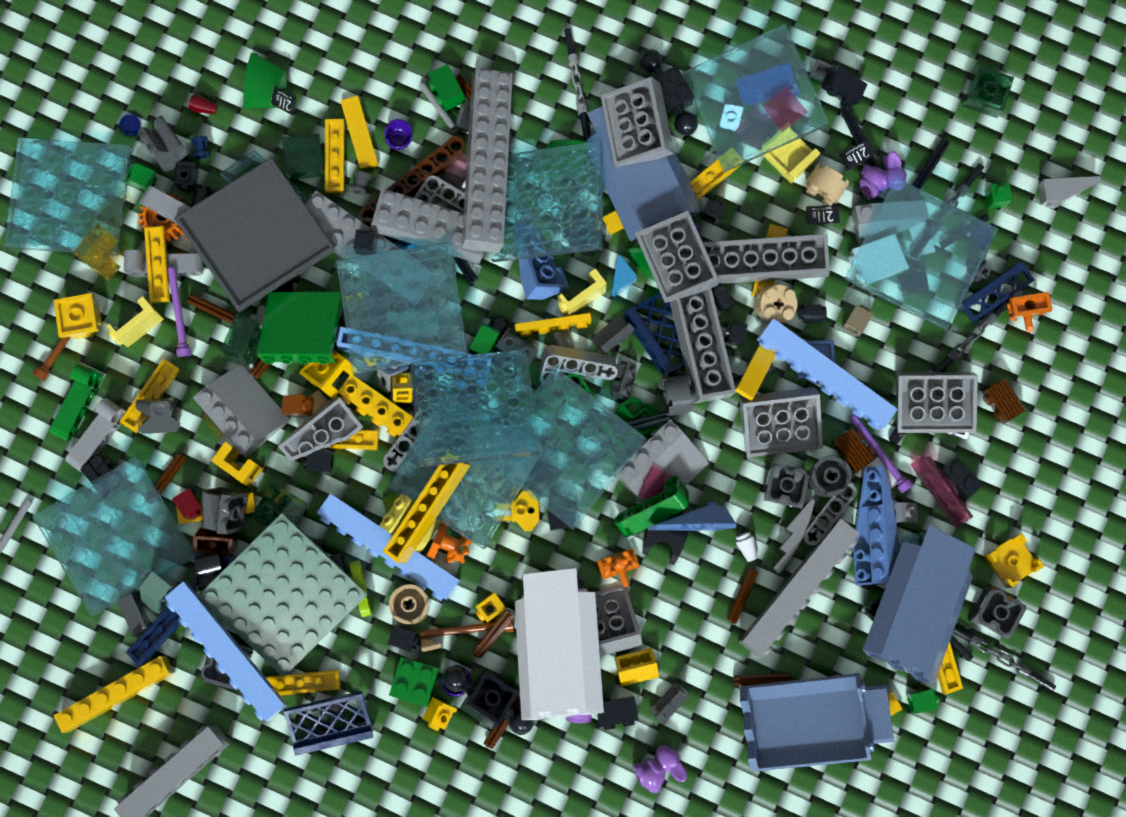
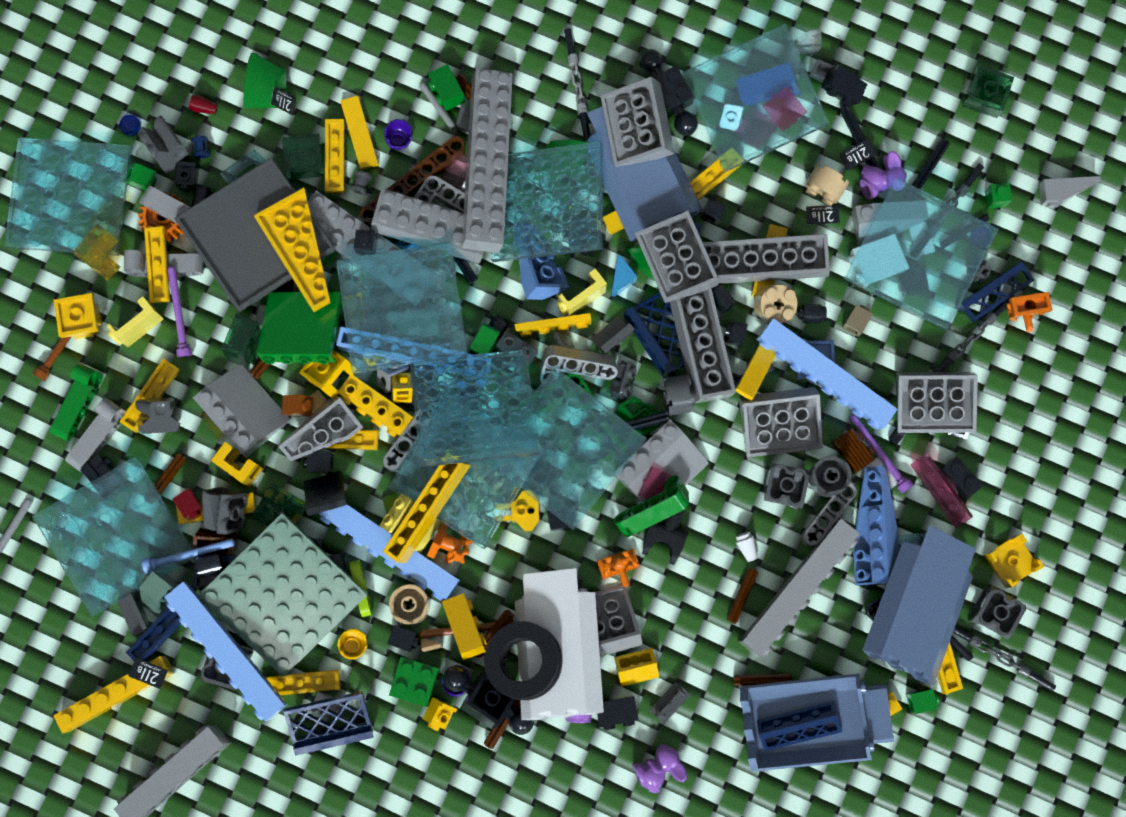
reddish brown axle [187,294,240,326] -> none
yellow brick [475,593,506,623] -> none
medium blue wedge [648,502,736,531] -> none
light yellow panel [760,123,821,184] -> none
light grey slope [772,499,815,574] -> none
light grey bracket [893,502,918,523] -> none
reddish brown brick [982,378,1026,424] -> none
none -> black sticker [128,658,168,689]
none -> light blue piece [142,539,235,574]
none -> yellow wing [254,188,330,312]
none -> black tile [303,471,347,516]
none -> yellow hair [337,629,367,659]
none -> yellow brick [442,593,487,660]
none -> black tyre [484,621,563,700]
none -> dark blue fence [757,701,842,751]
none -> clear brick [783,29,822,72]

